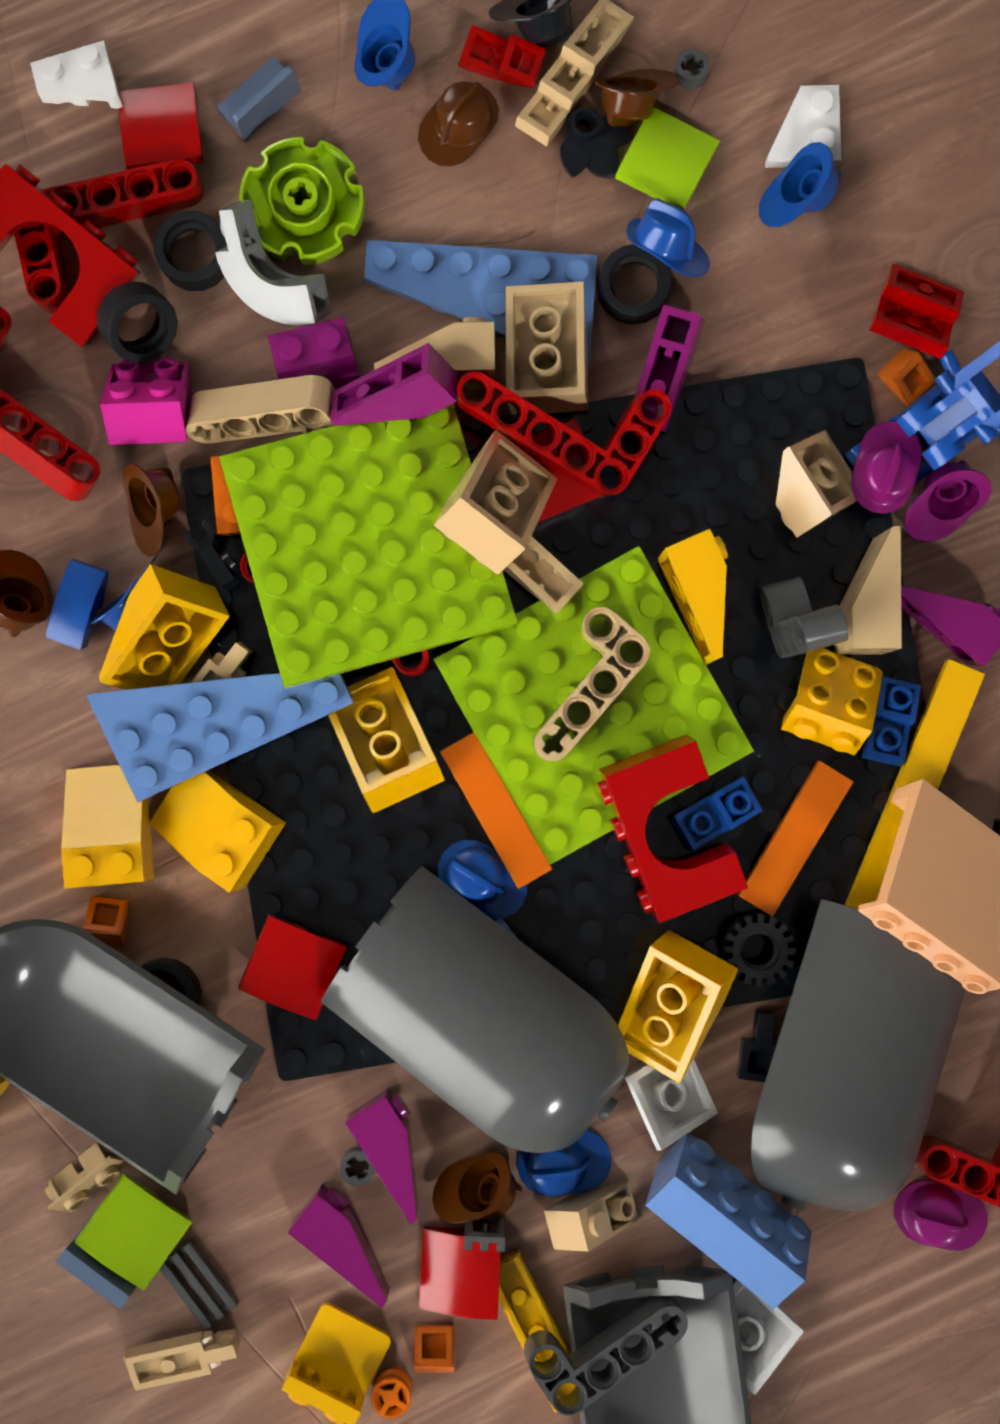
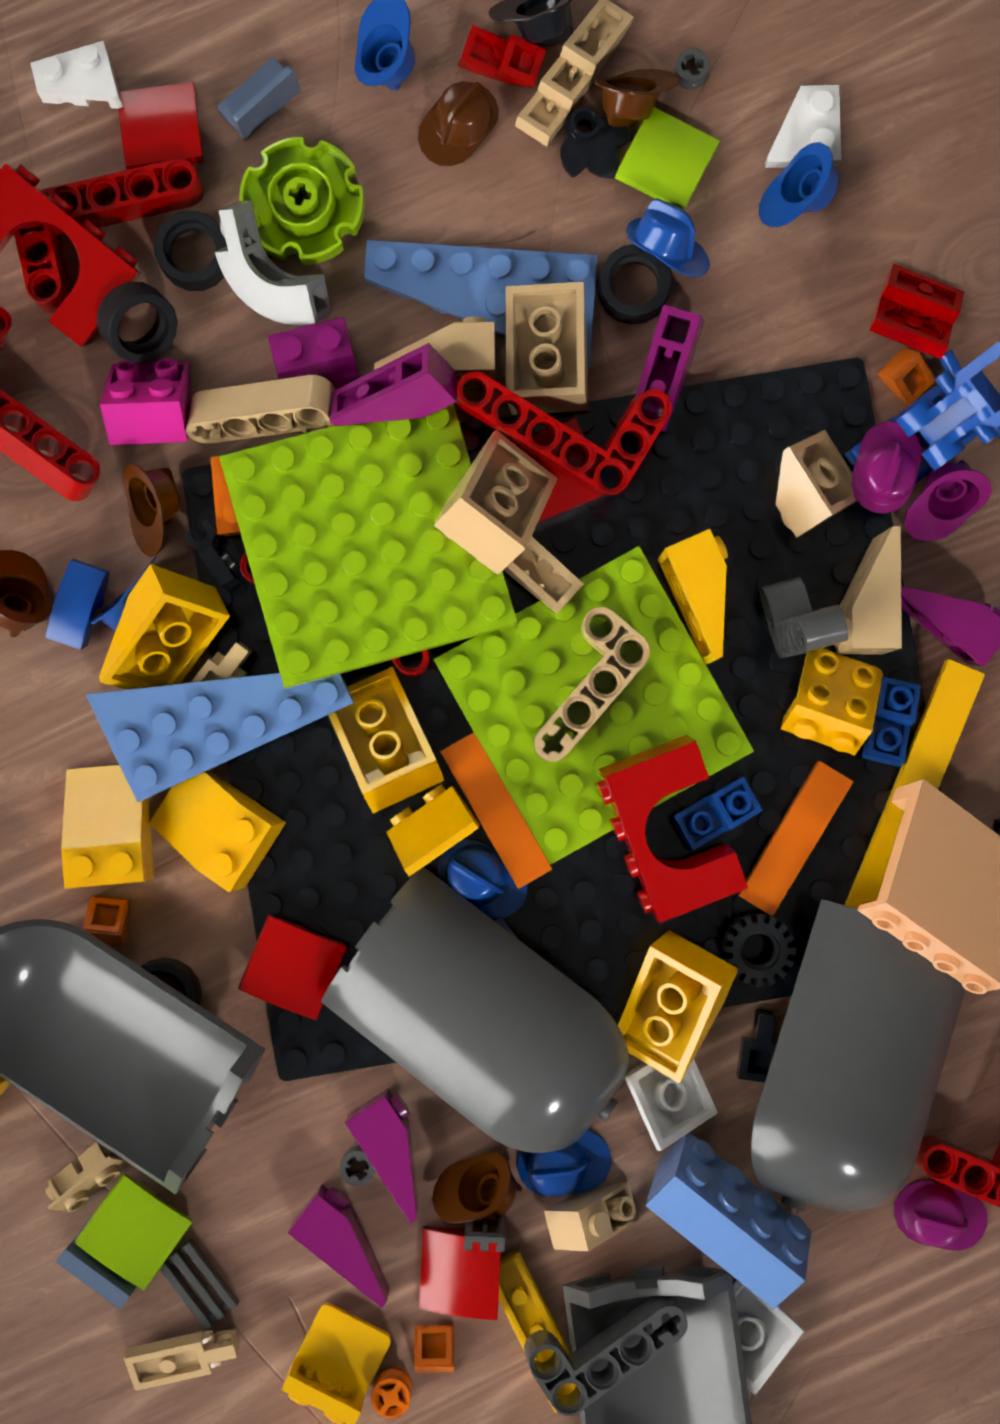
none -> yellow slope [387,784,480,877]

